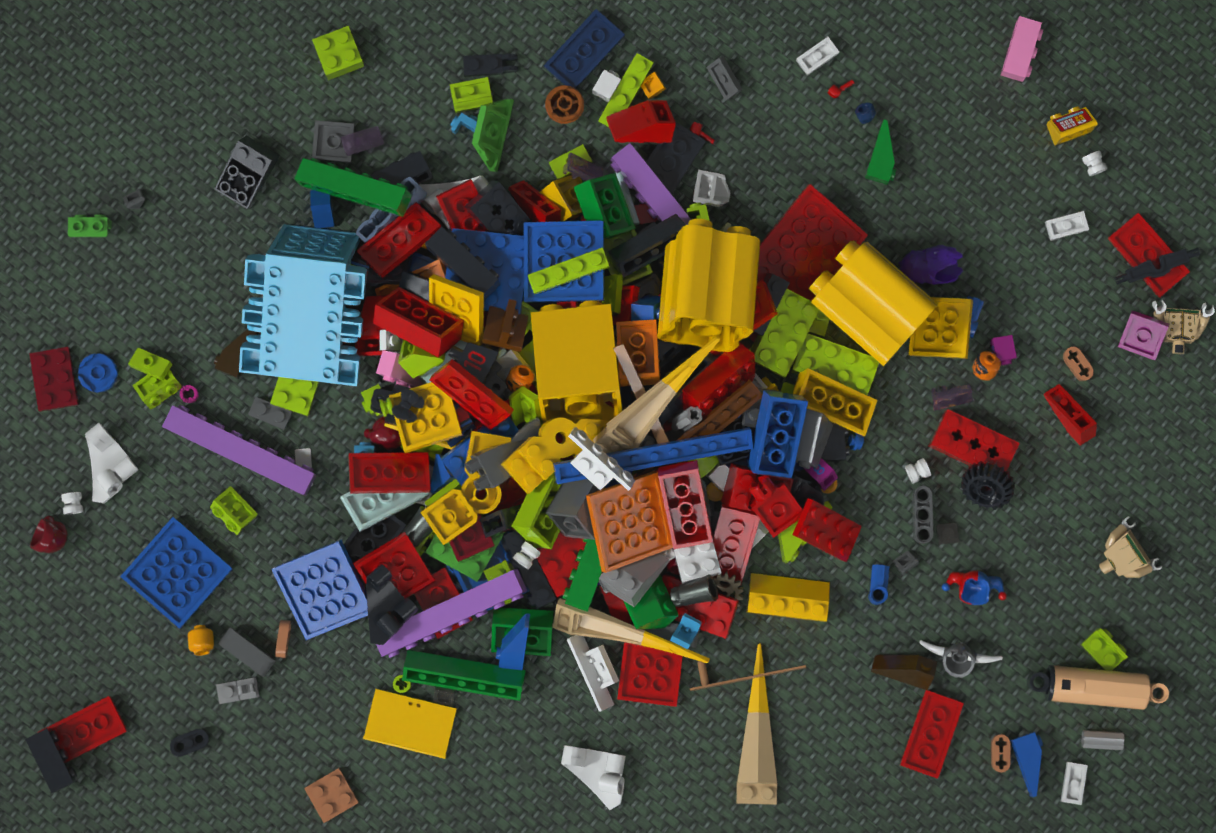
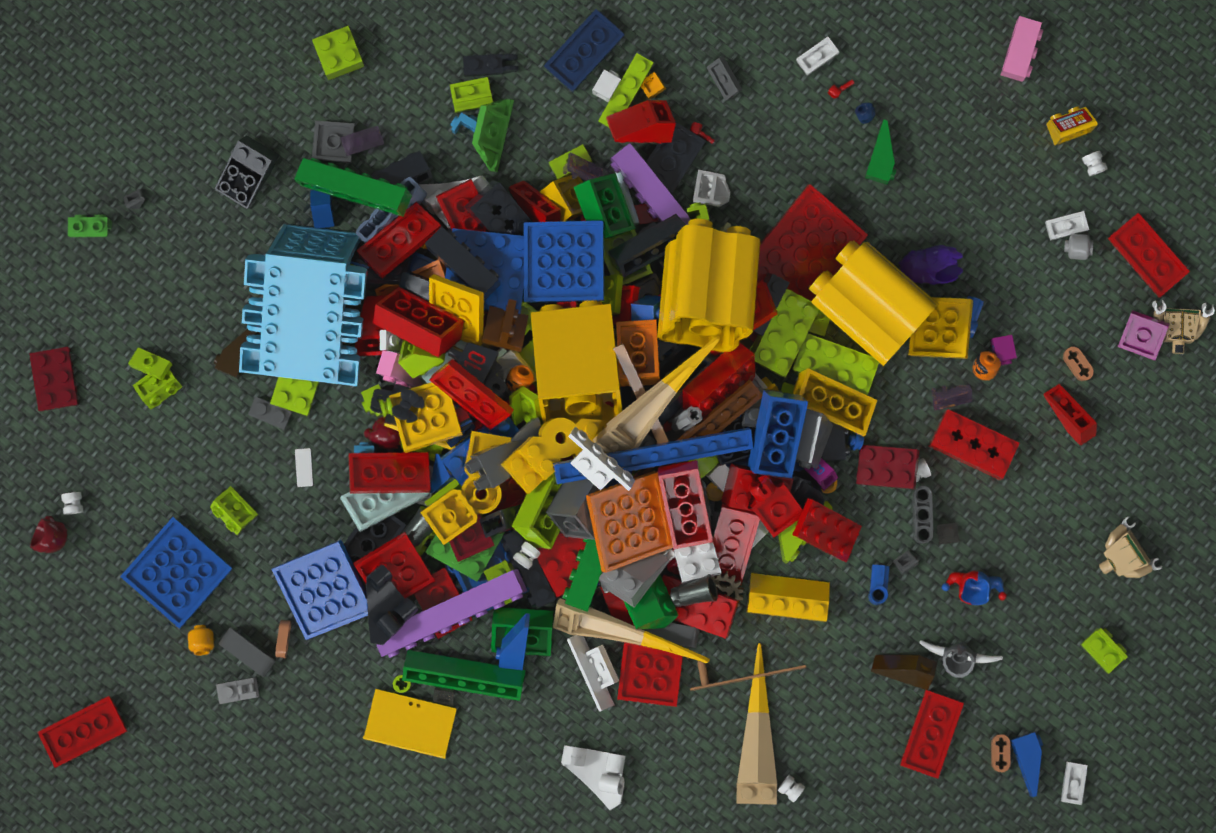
black brick [25,728,77,793] -> none
blue tile [78,353,118,393] -> none
white panel [85,423,139,503] -> none
medium lavender brick [162,405,316,496] -> none
black plate [170,729,210,757] -> none
dark pink bush [180,385,199,403] -> none
nougat plate [304,768,359,823] -> none
lime plate [528,247,610,294] -> none
dark orange cone [545,85,584,124] -> none
dark azure bracket [670,613,702,650] -> none
black gear [961,461,1015,510] -> none
light nougat piece [1026,665,1169,710] -> none
light grey axle [1081,730,1124,750] -> none
black piece [1114,247,1200,285] -> none
none -> white wheel [778,775,805,803]
none -> dark red plate [856,445,920,490]
none -> light grey head [1064,234,1093,260]

